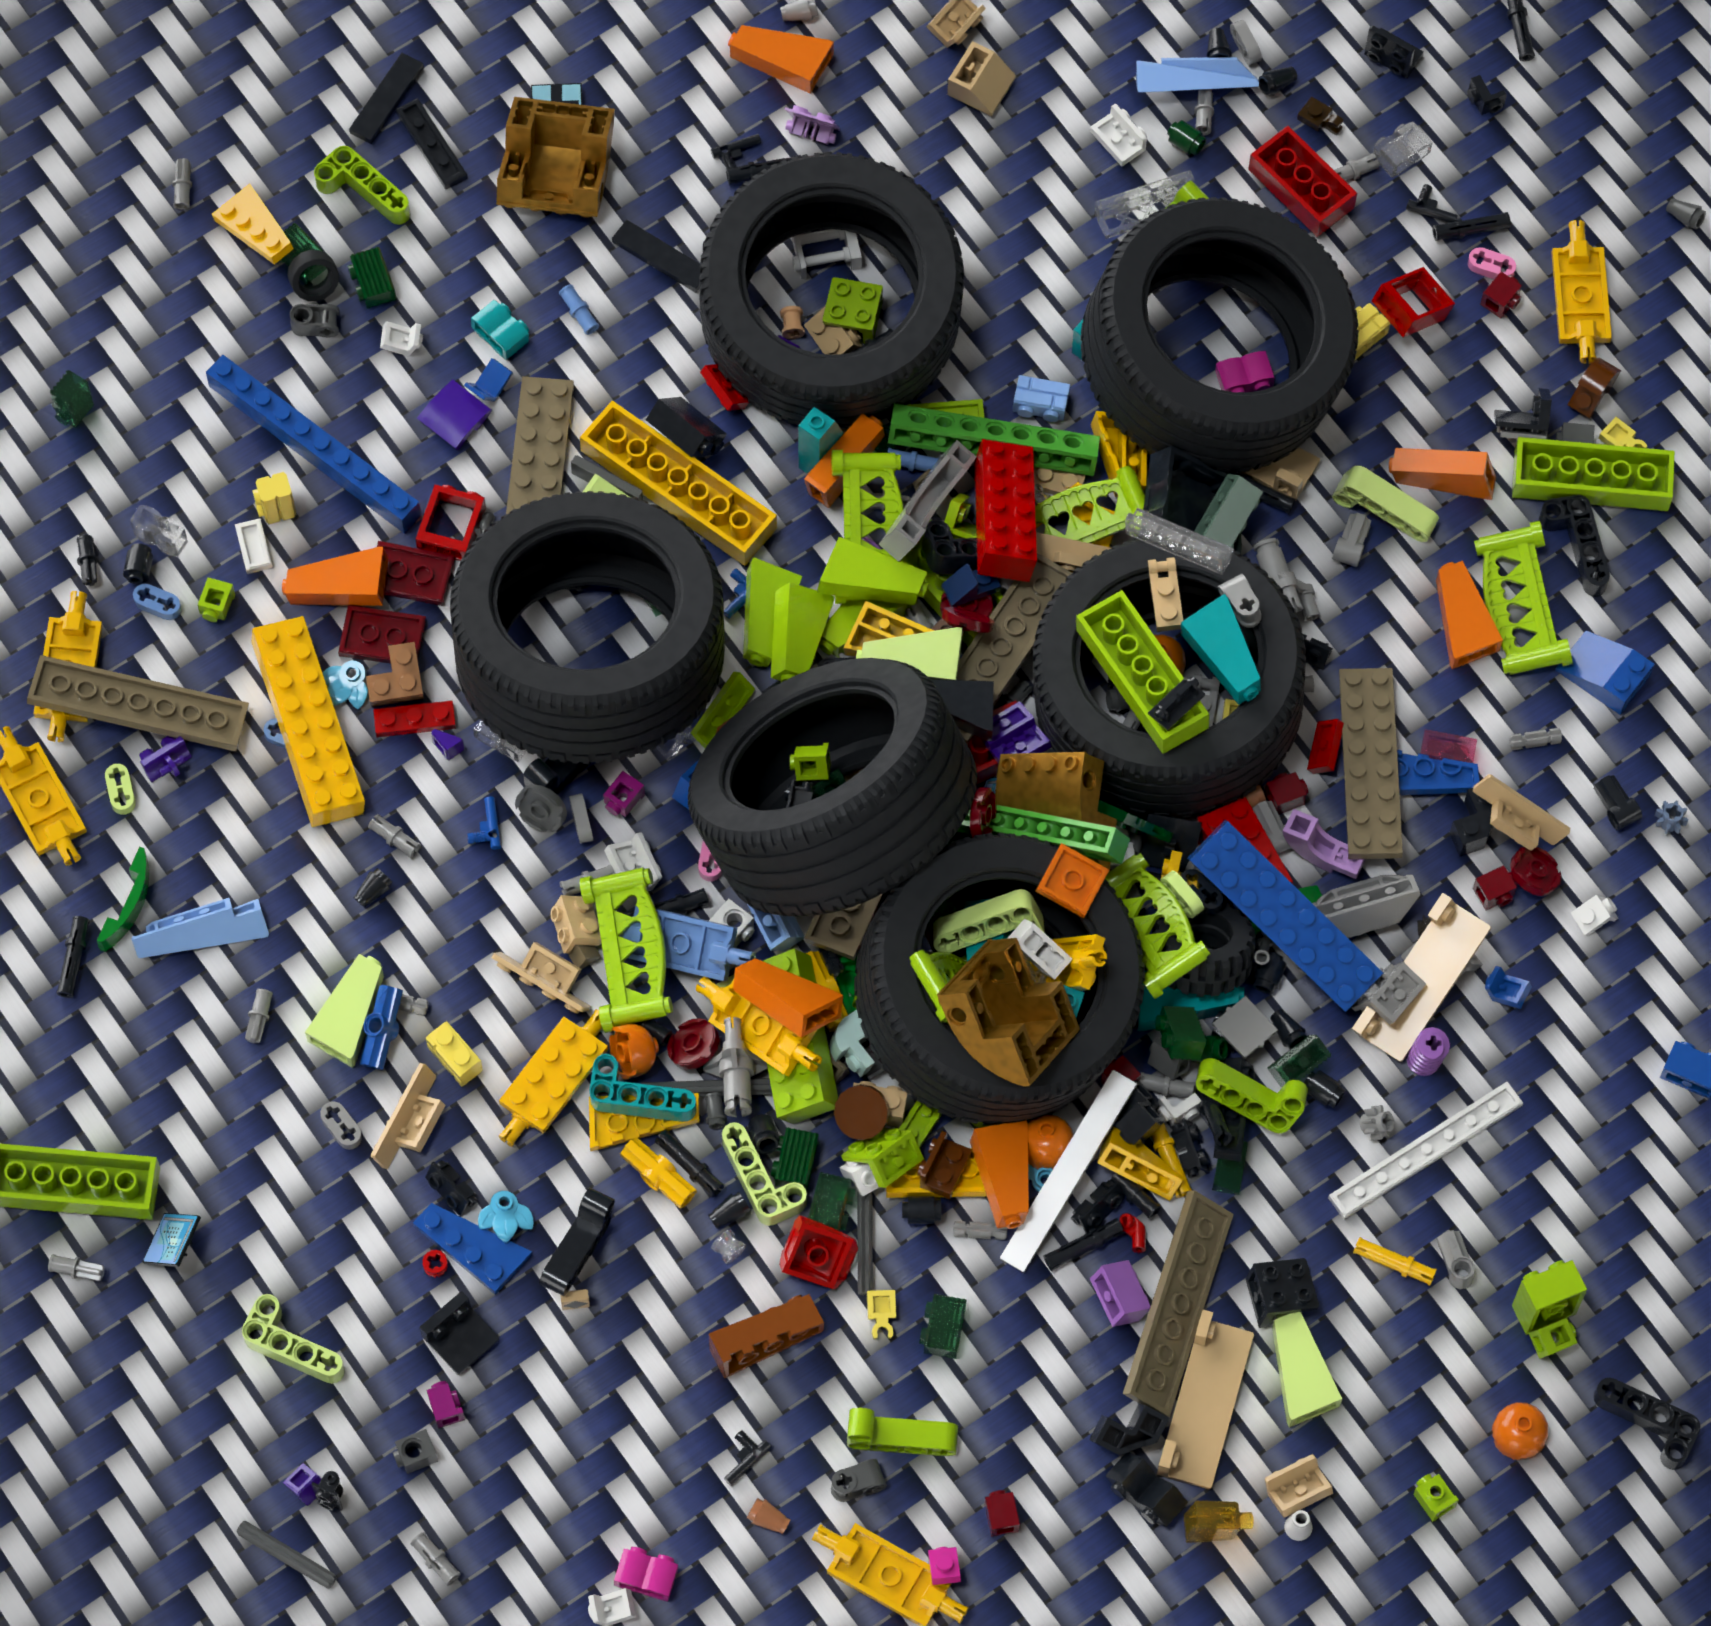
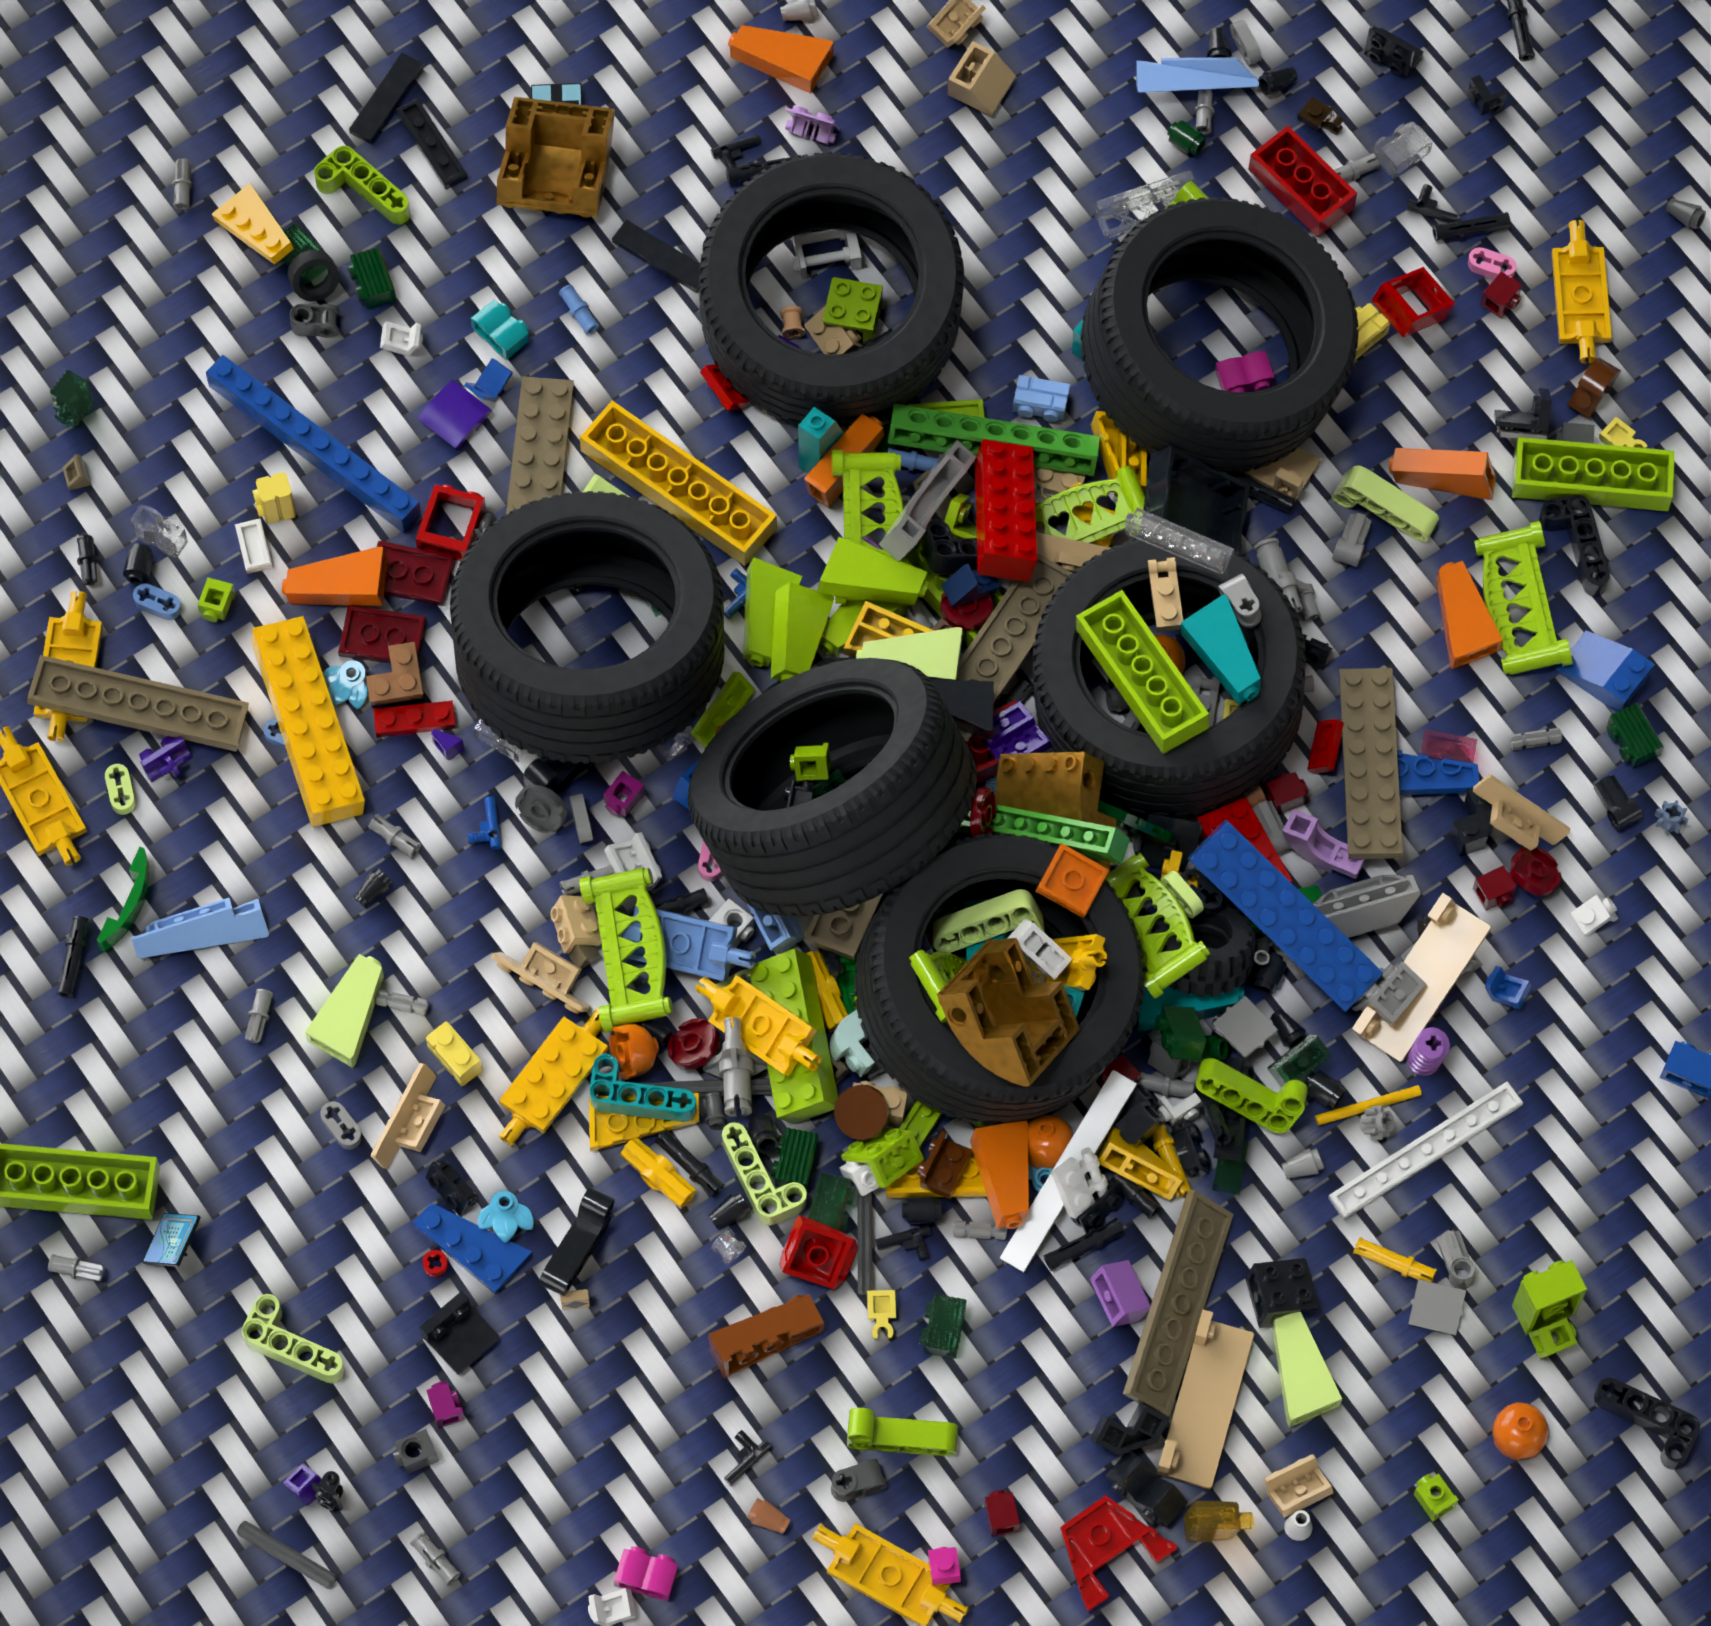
blue piece [360,985,403,1070] -> none
dark grey tile [571,455,643,501] -> none
black brick [645,397,727,457] -> none
orange slope [733,958,843,1038] -> none
dark red tile [942,607,995,633] -> none
white bracket [1090,104,1147,167] -> none
red arm [1119,1213,1146,1253] -> none
black hinge [1148,677,1205,731] -> none
sand green brick [1190,474,1263,551] -> none
none -> dark tan slope [62,454,92,490]
none -> black hose [875,1225,931,1261]
none -> white plate [1051,1148,1108,1218]
none -> red wing [1060,1495,1178,1613]
none -> light grey cone [1281,1148,1324,1179]
none -> yellow bar [1315,1085,1422,1126]
none -> light grey piece [1408,1279,1466,1335]
none -> dark green brick [1606,703,1664,768]

